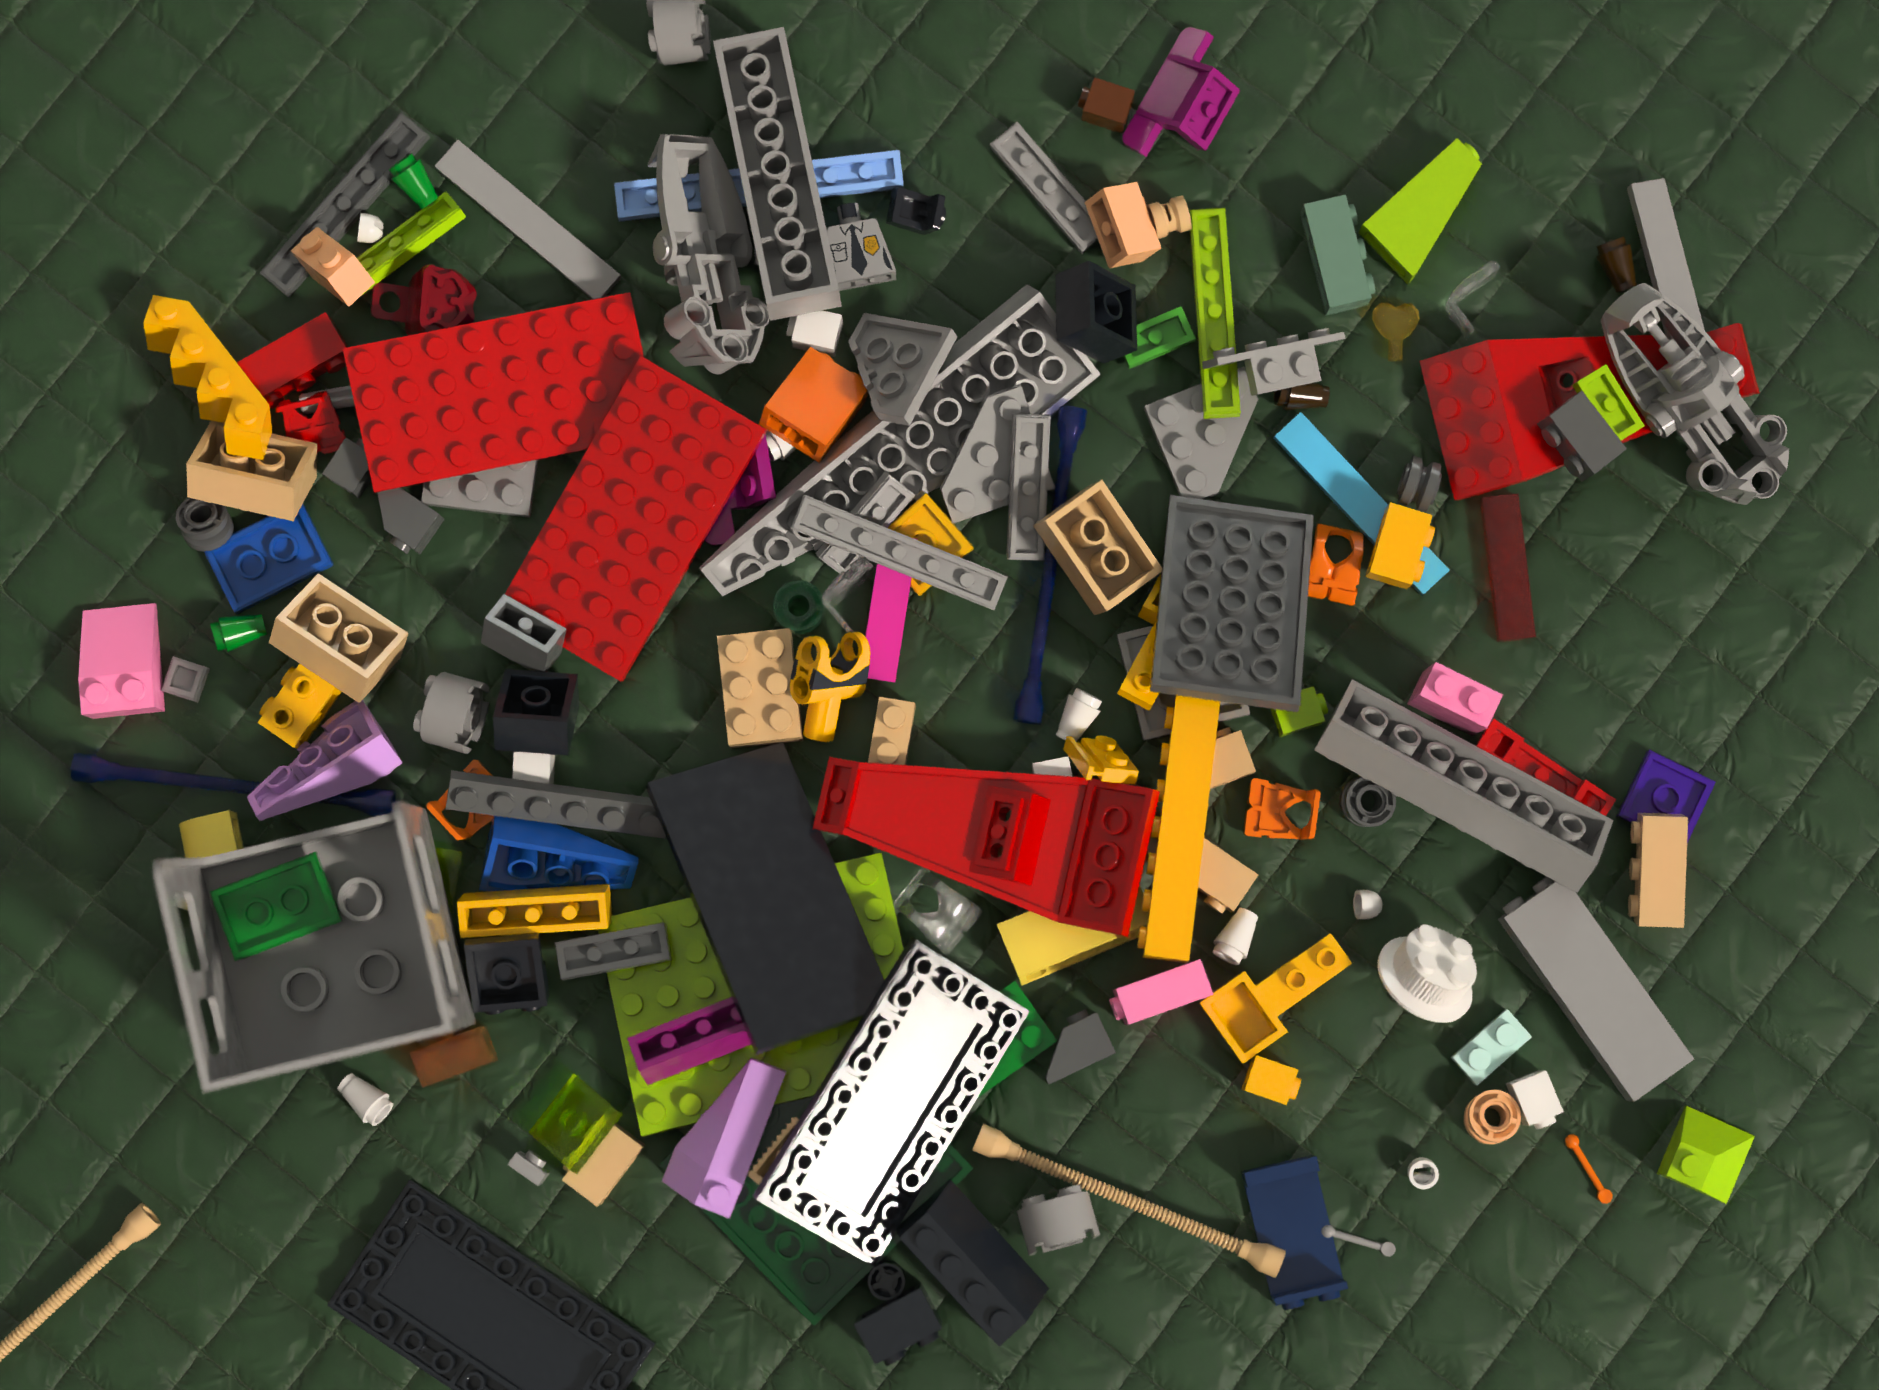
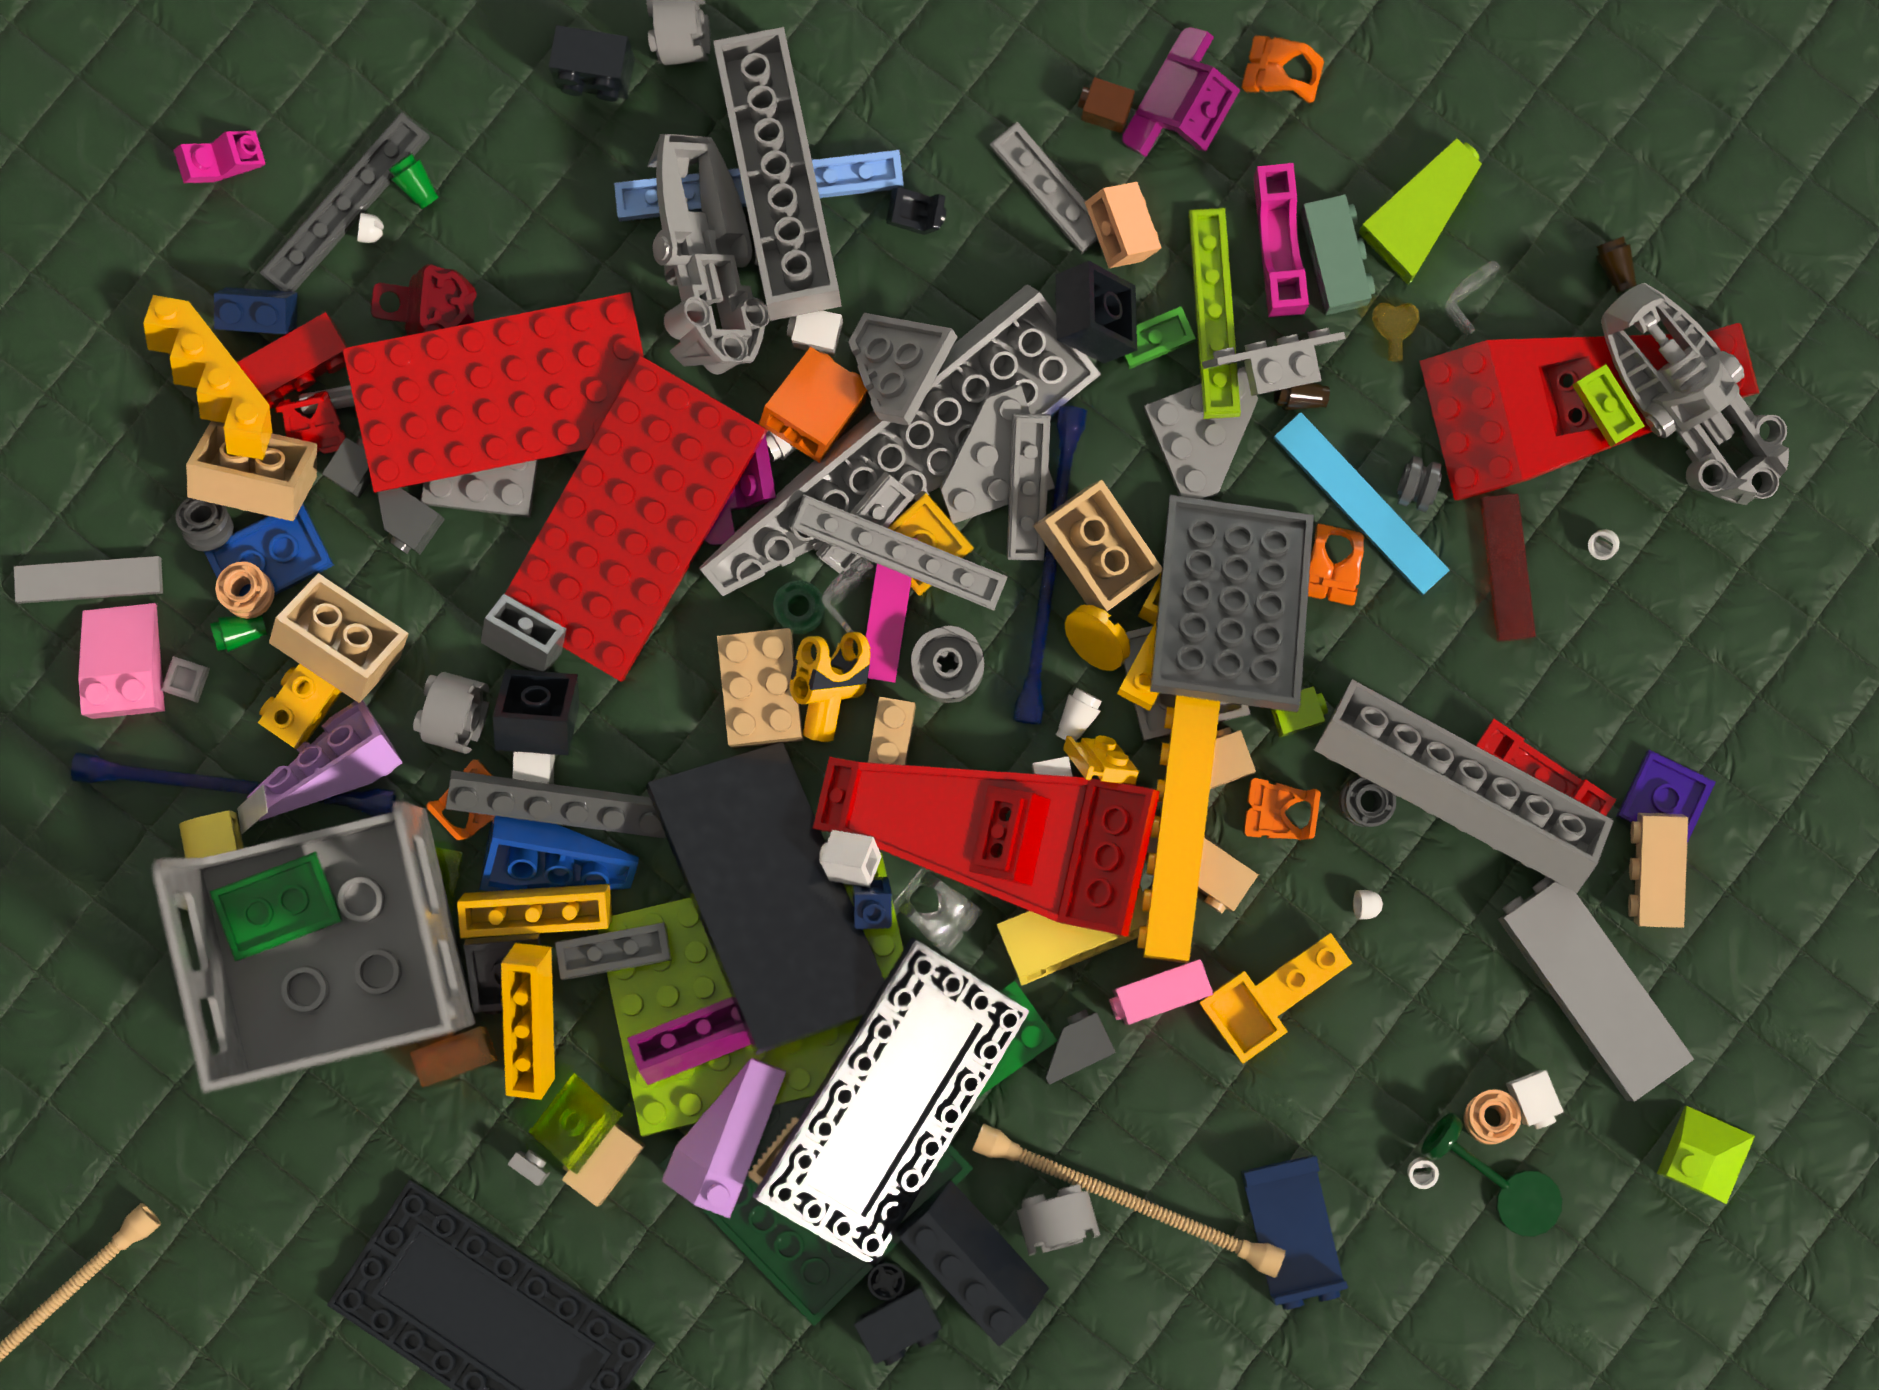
light nougat brick [291,227,375,307] -> none
white cone [337,1073,393,1126] -> none
lime tile [357,191,466,296] -> none
light grey tile [434,140,622,299] -> none
light grey torso [826,203,896,291] -> none
tan wheel [1146,195,1191,239] -> none
white cone [1213,908,1258,965] -> none
yellow brick [1241,1055,1301,1105] -> none
light grey hinge [1322,1225,1396,1257] -> none
yellow brick [1365,502,1435,590] -> none
white piece [1378,925,1477,1023] -> none
bright pink brick [1407,662,1503,736] -> none
light aqua plate [1451,1009,1532,1085] -> none
dark grey brick [1537,391,1627,482] -> none
orange hinge [1565,1134,1613,1204] -> none
light grey tile [1627,178,1705,340] -> none
none -> light grey tile [14,556,163,604]
none -> dark pink slope [174,131,266,183]
none -> dark blue brick [214,287,297,334]
none -> light nougat wheel [215,562,274,619]
none -> white sticker [237,785,268,834]
none -> yellow brick [501,943,555,1100]
none -> black brick [549,25,635,102]
none -> white brick [819,830,882,888]
none -> dark blue bracket [852,877,892,929]
none -> light grey brick [911,626,984,703]
none -> yellow tile [1065,605,1131,671]
none -> orange piece [1241,35,1324,102]
none -> dark pink arch [1253,163,1309,318]
none -> dark green piece [1421,1113,1562,1237]
none -> white hinge [1588,529,1620,560]

